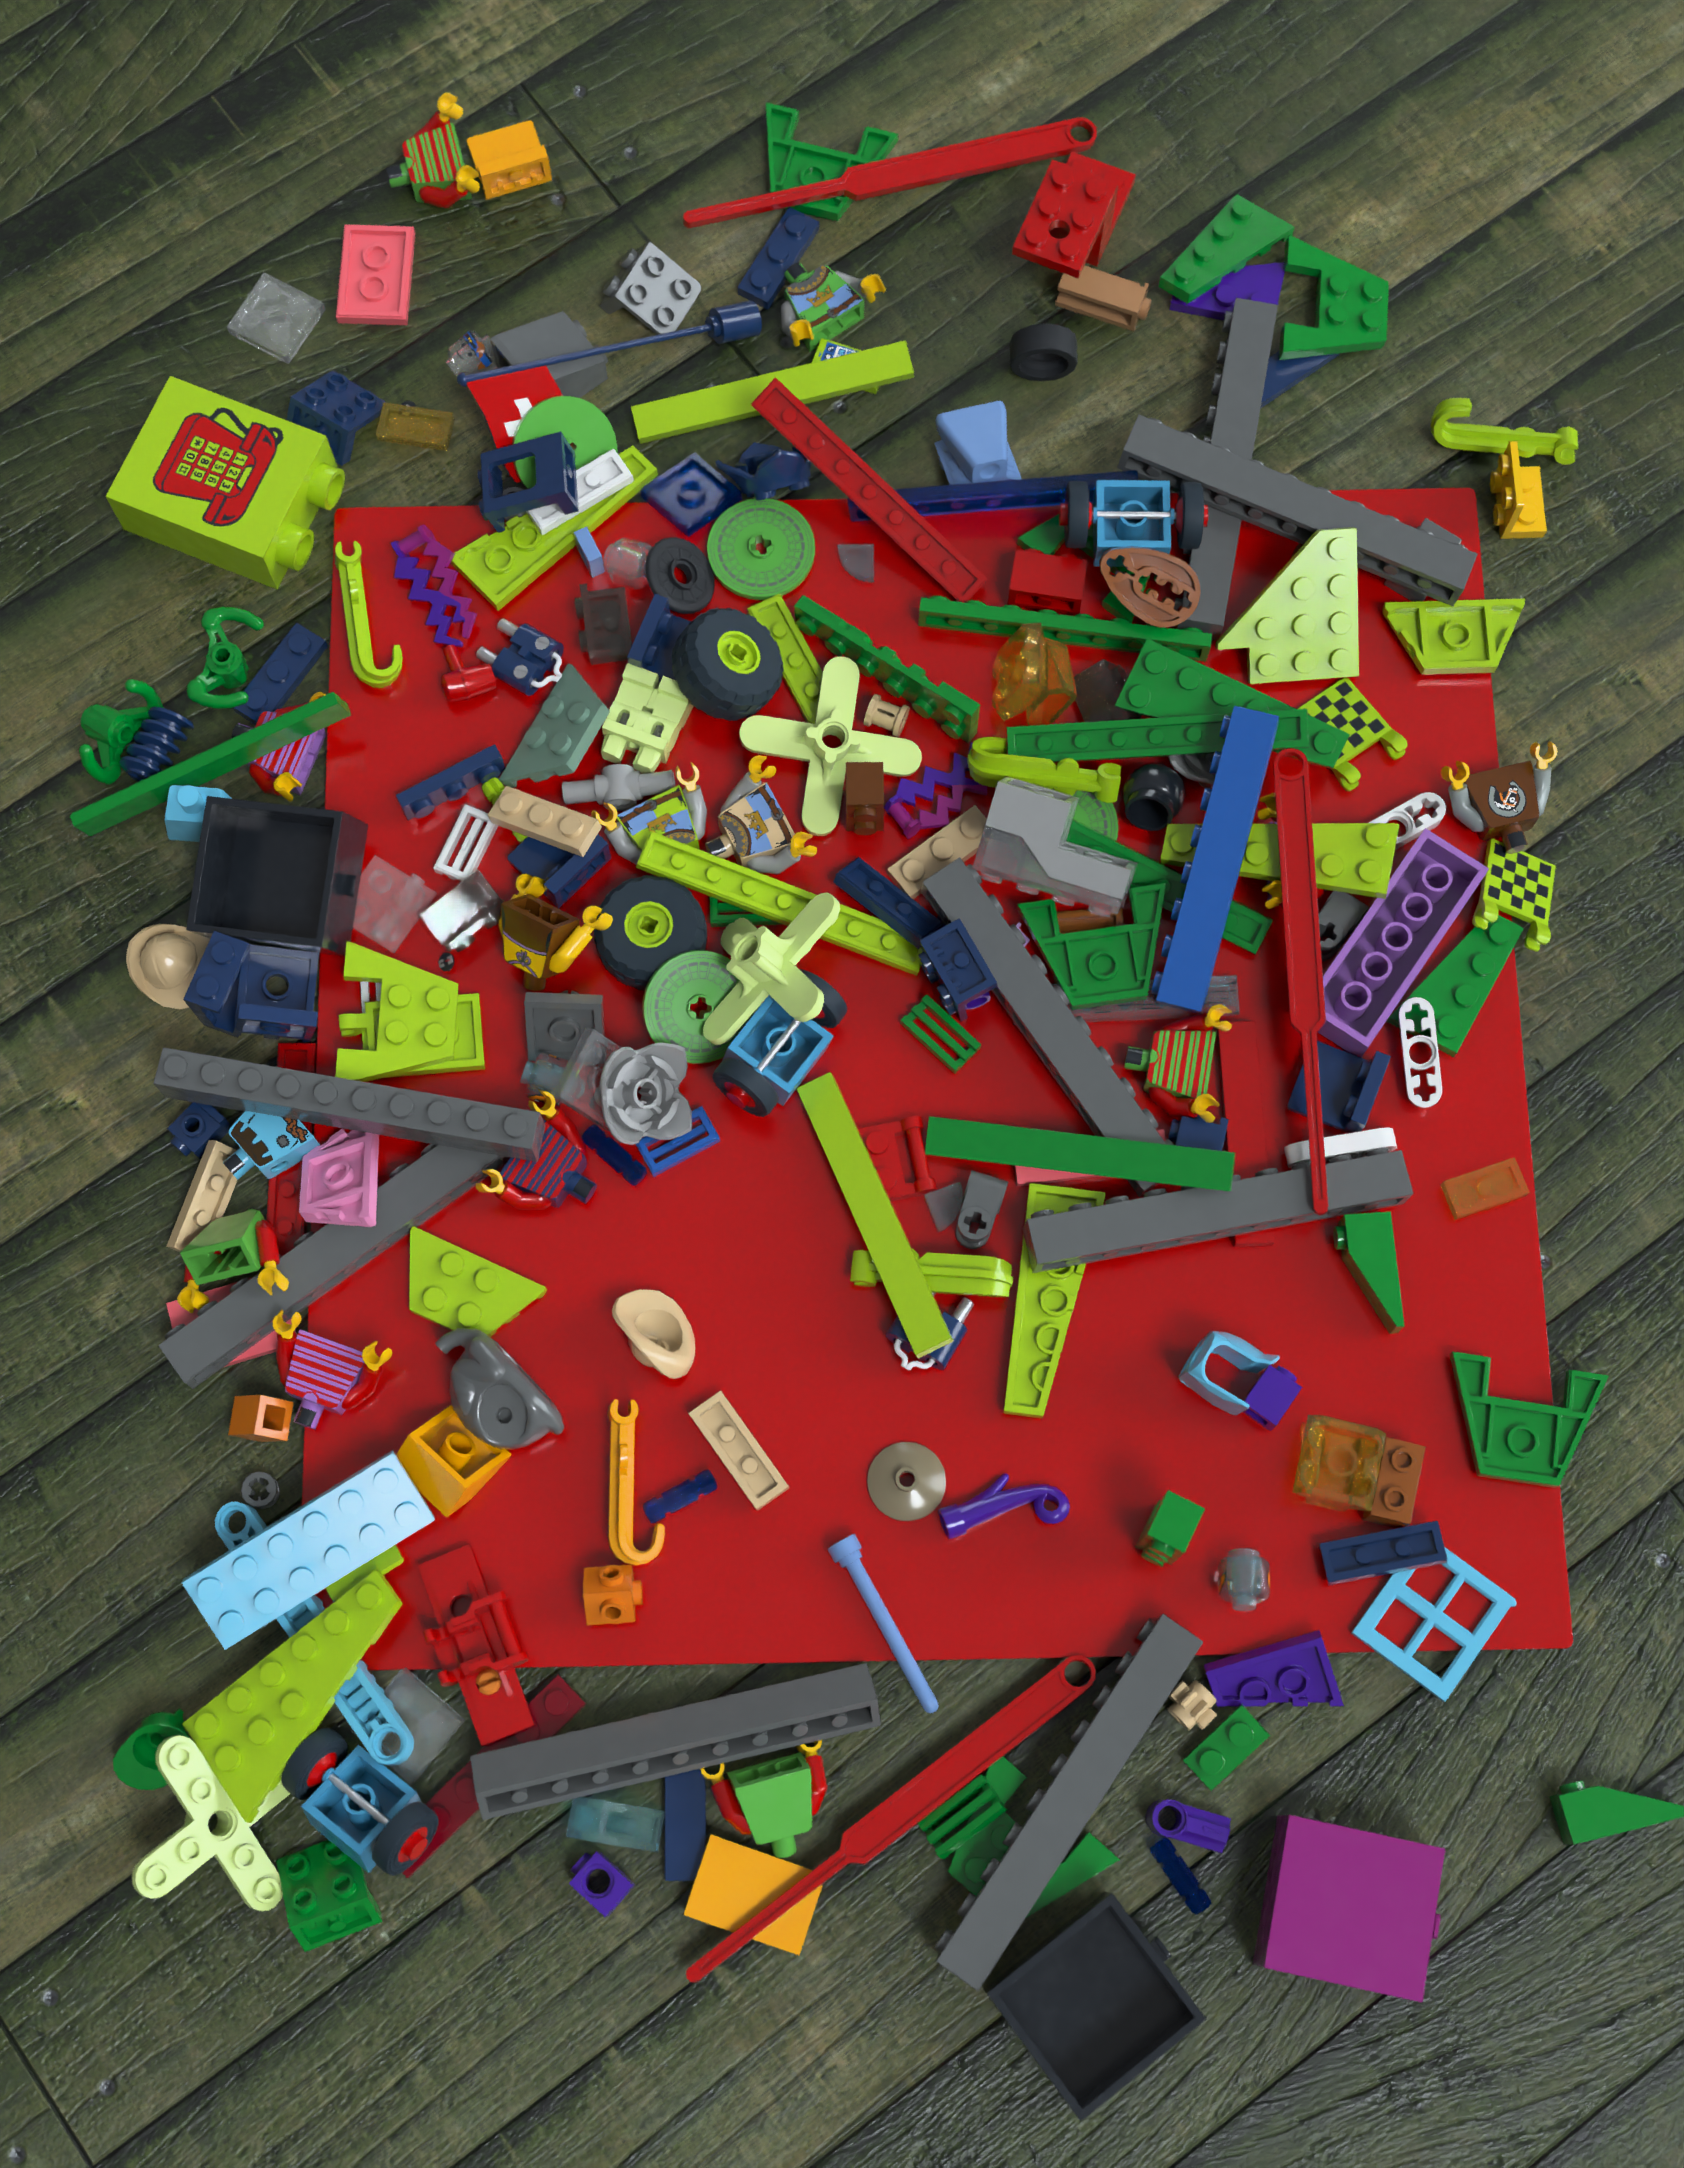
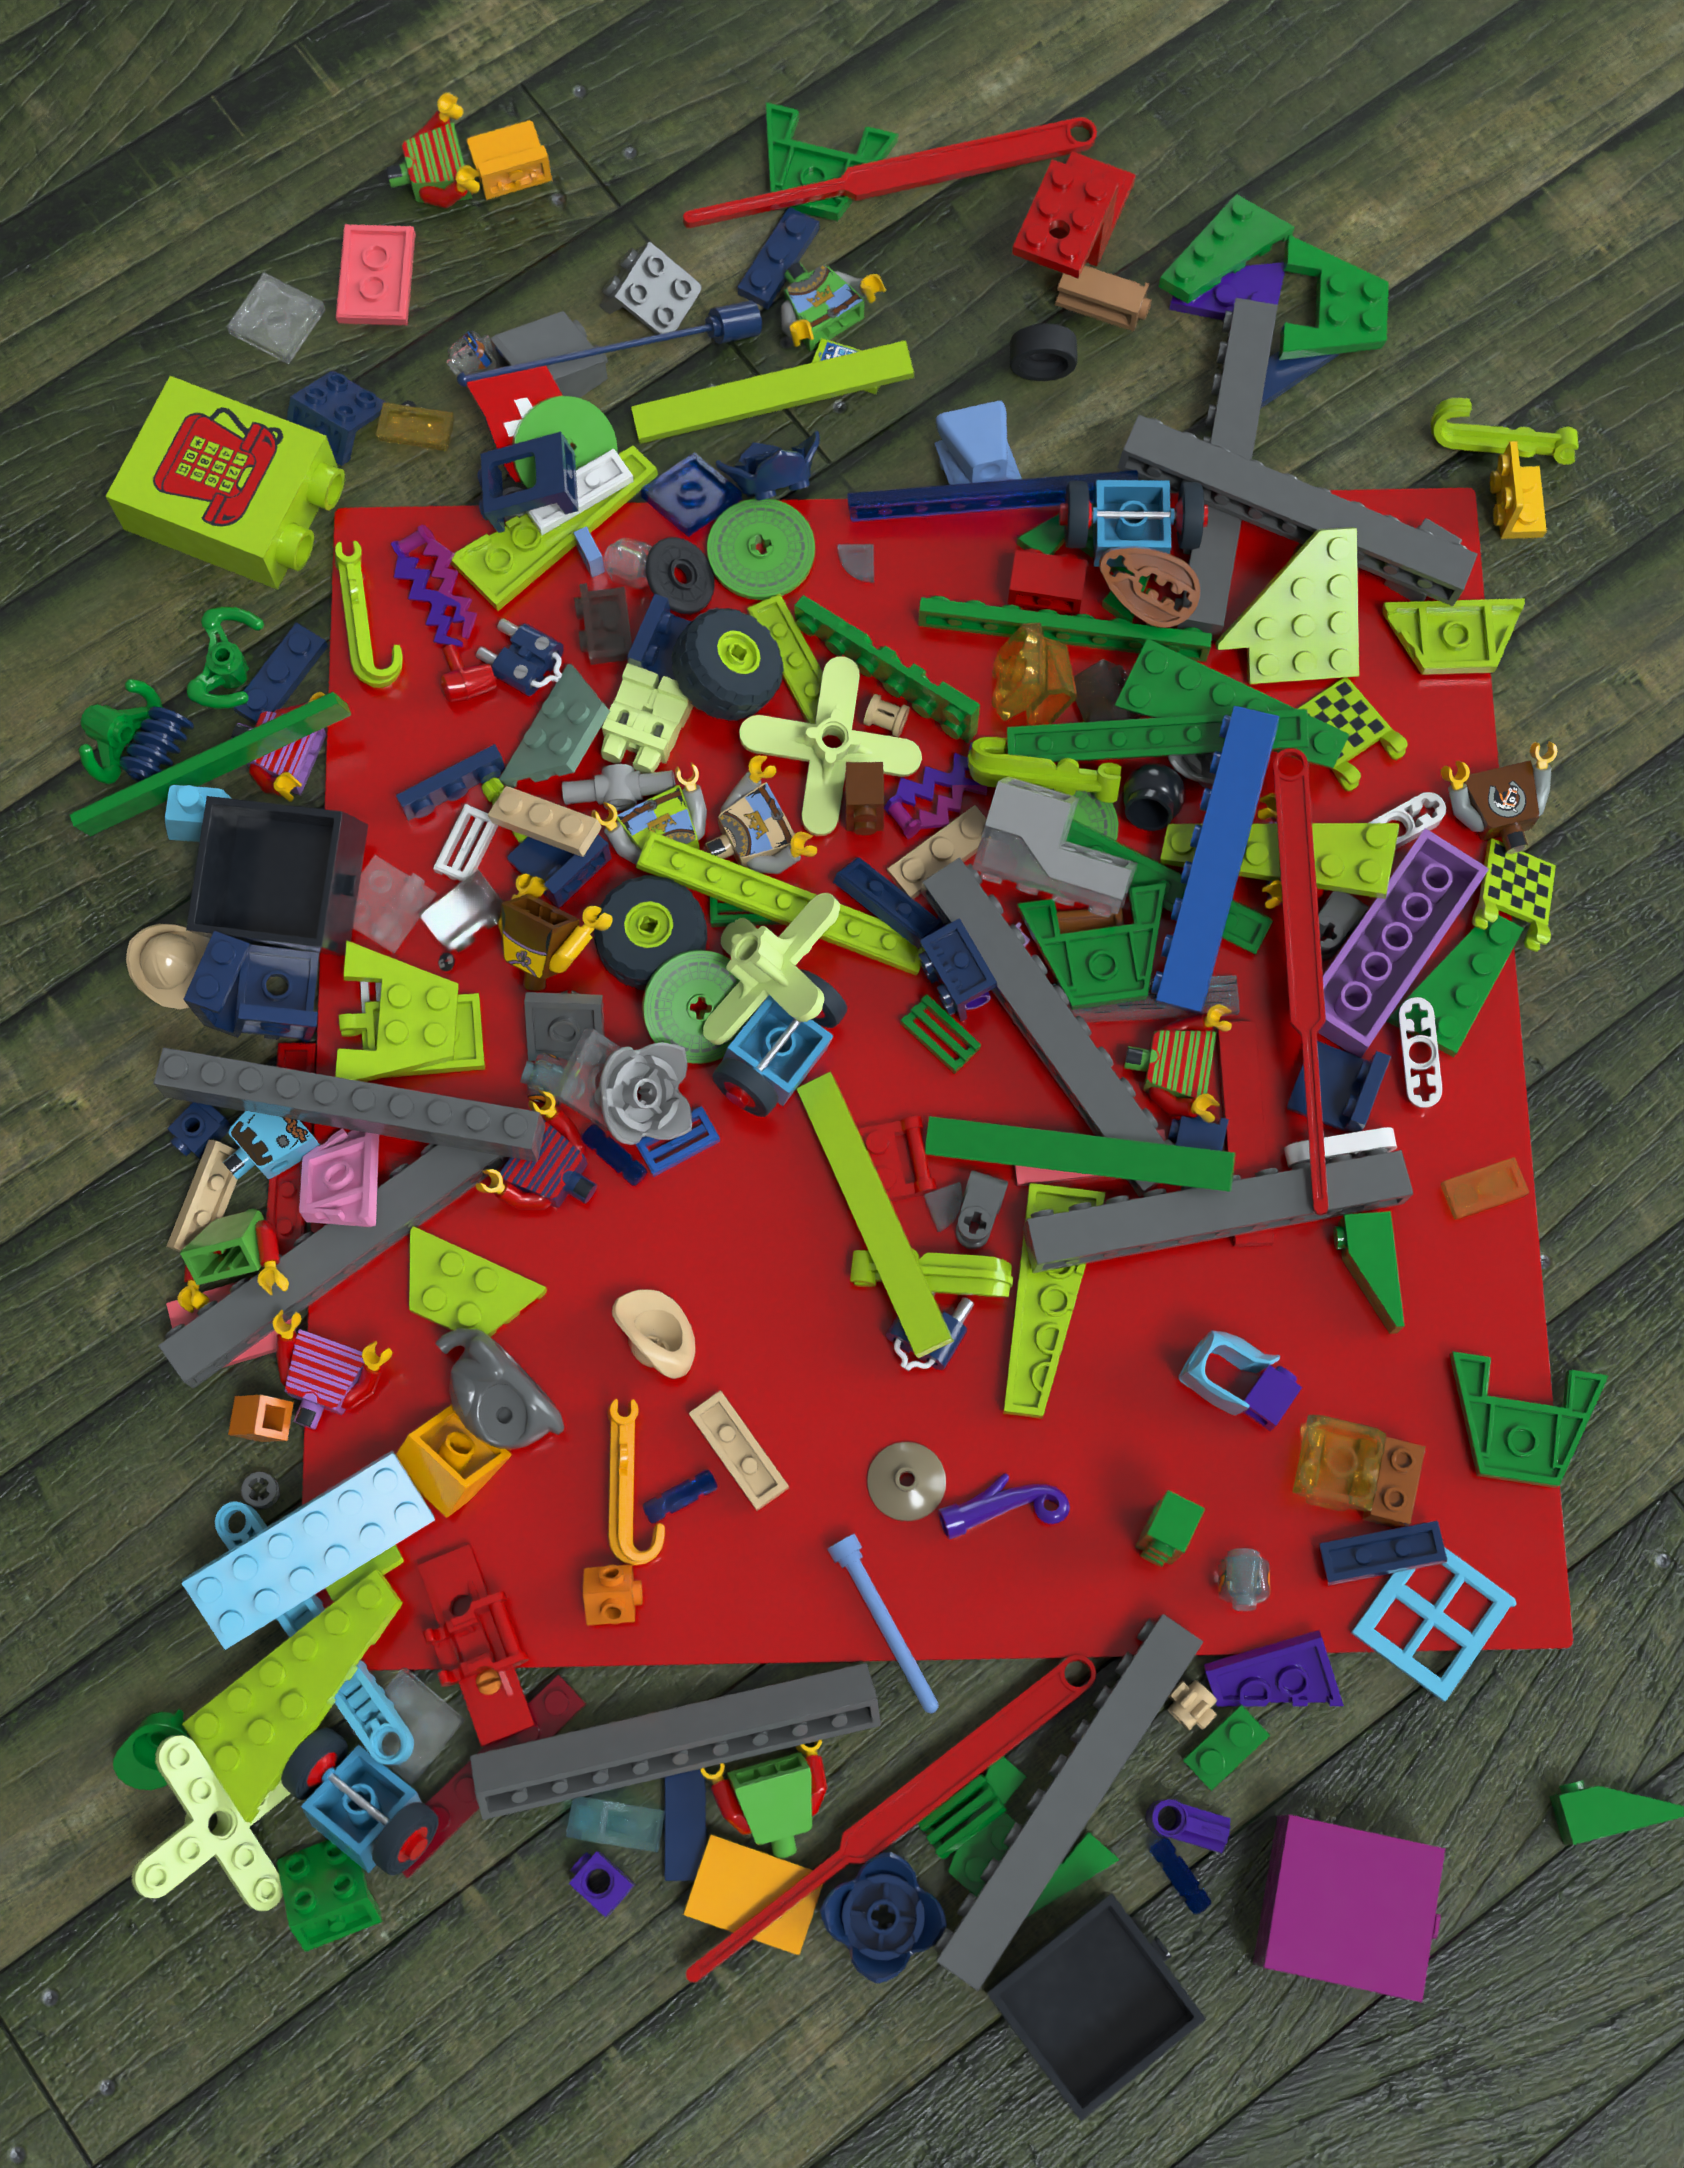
red tile [751,377,988,603] -> none
none -> dark blue brick [820,1852,947,1984]

